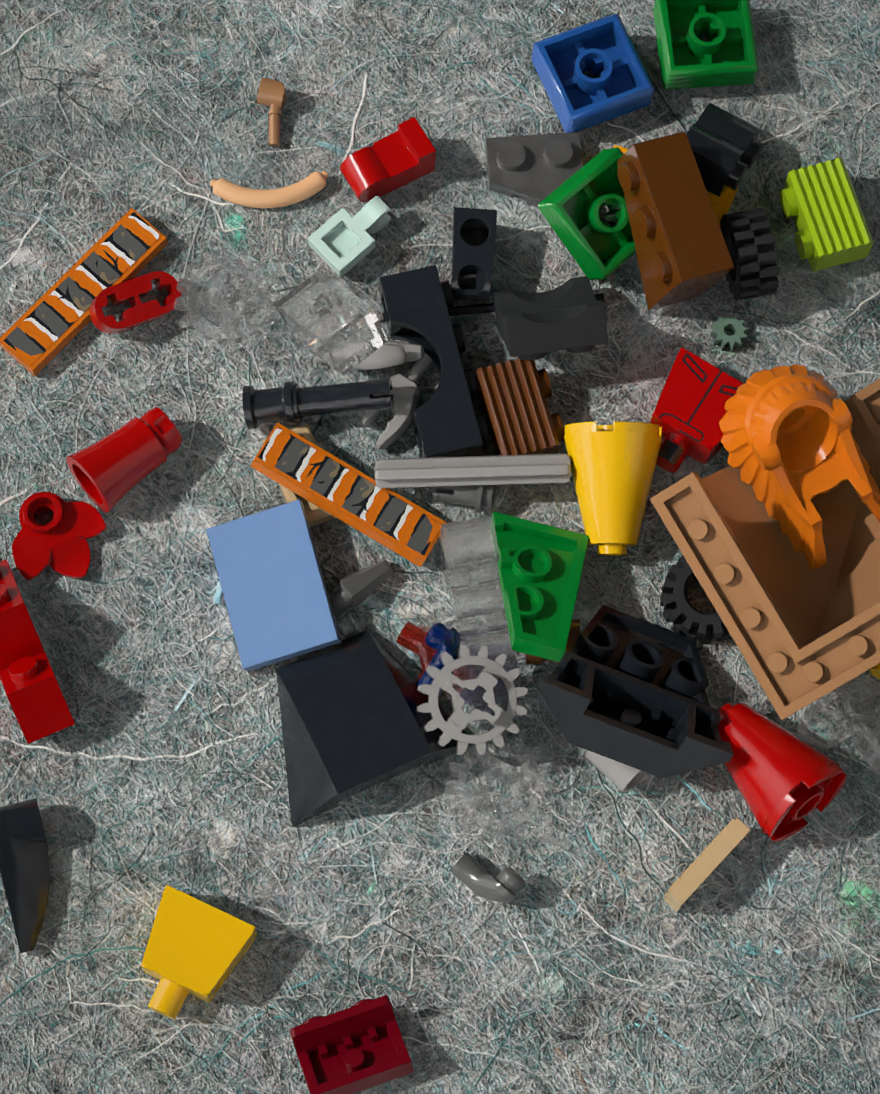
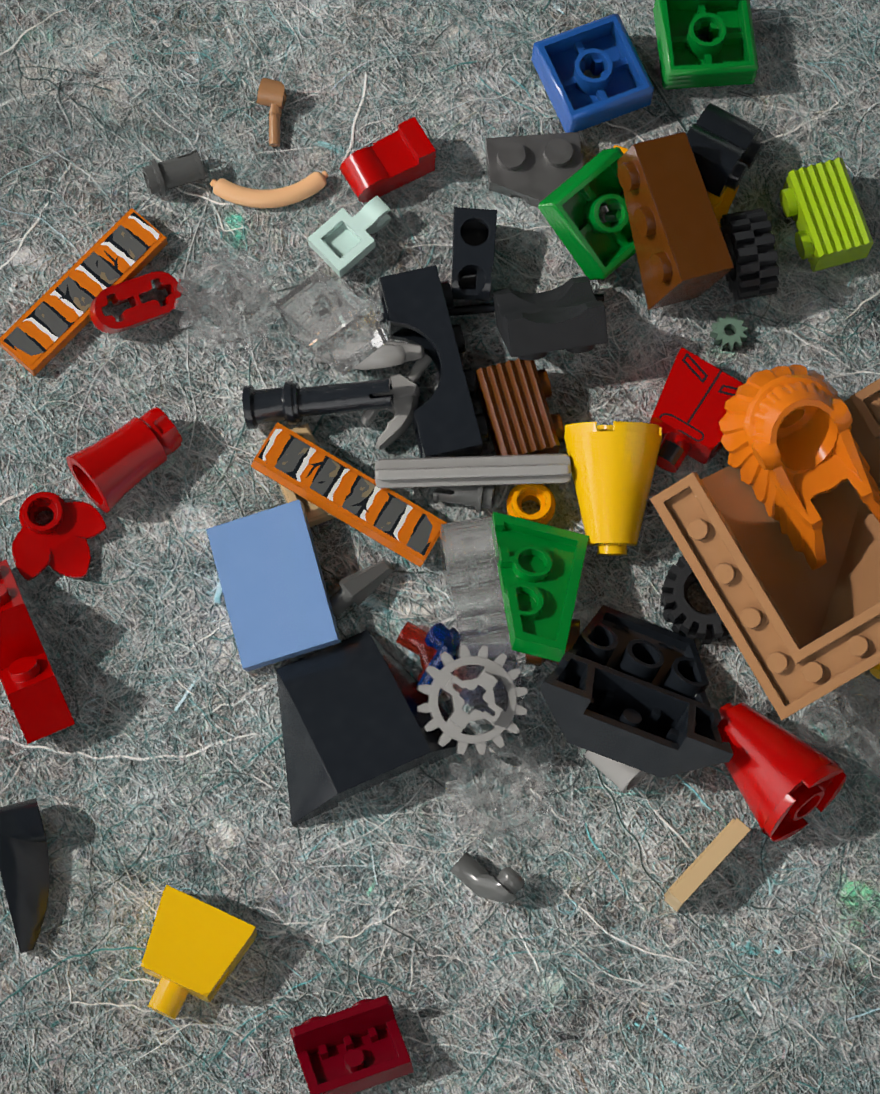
none -> dark grey pin [142,150,206,197]
none -> light orange plate [506,484,556,525]

